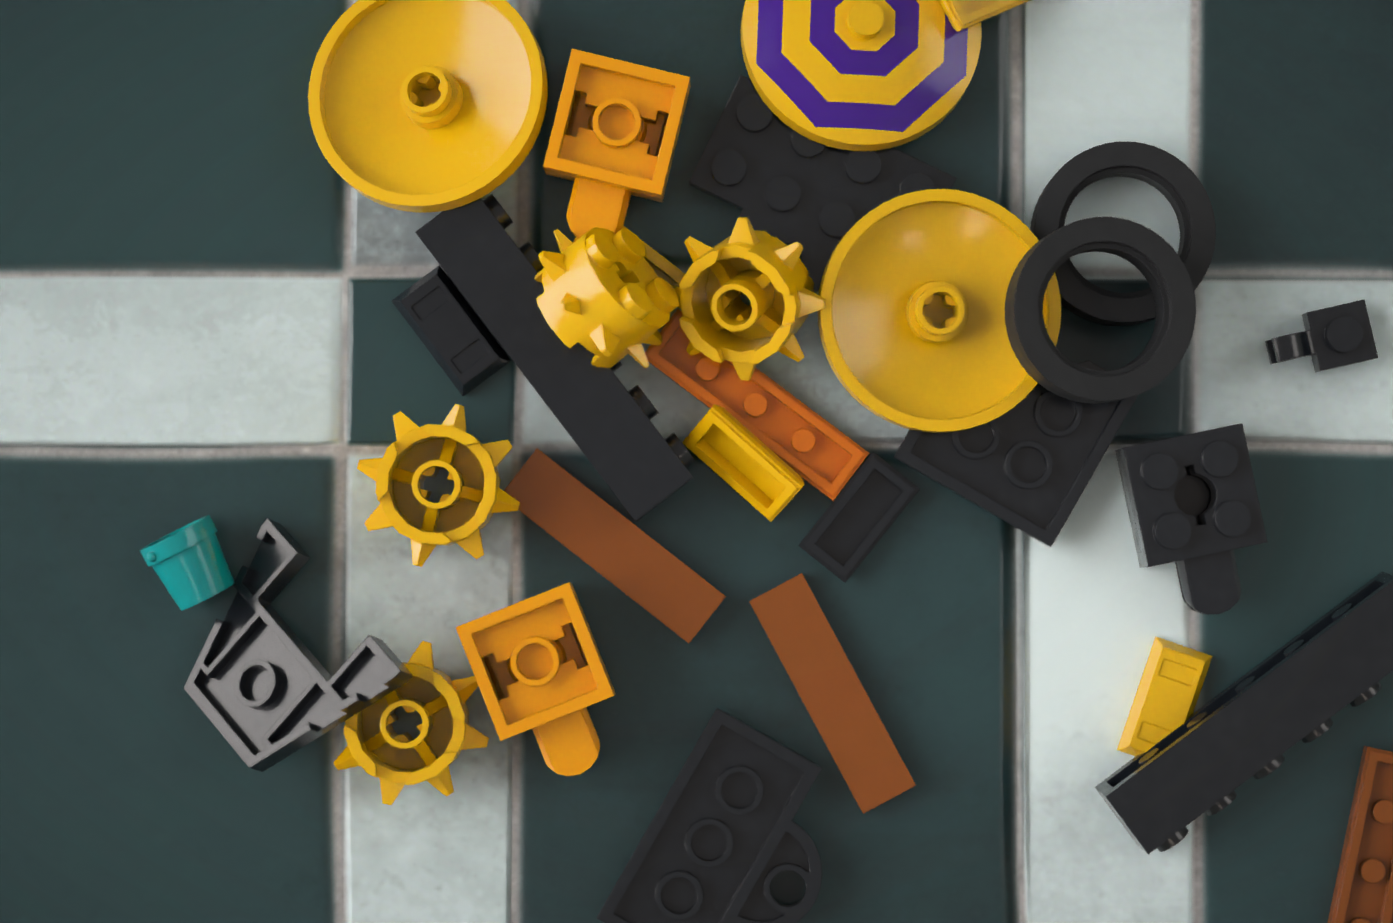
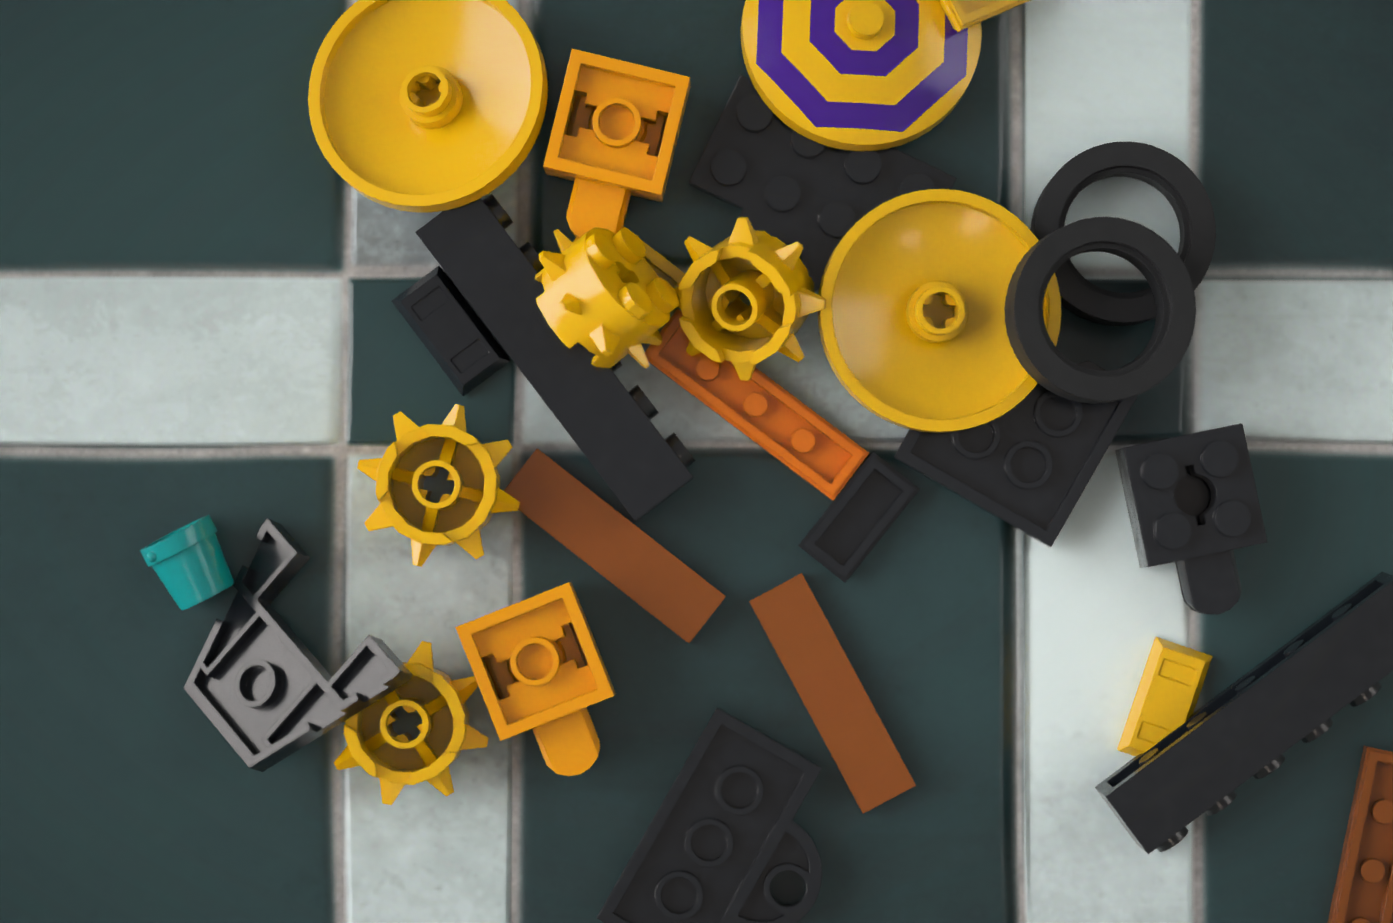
yellow tile [682,404,805,522] -> none
black plate [1265,299,1378,373] -> none

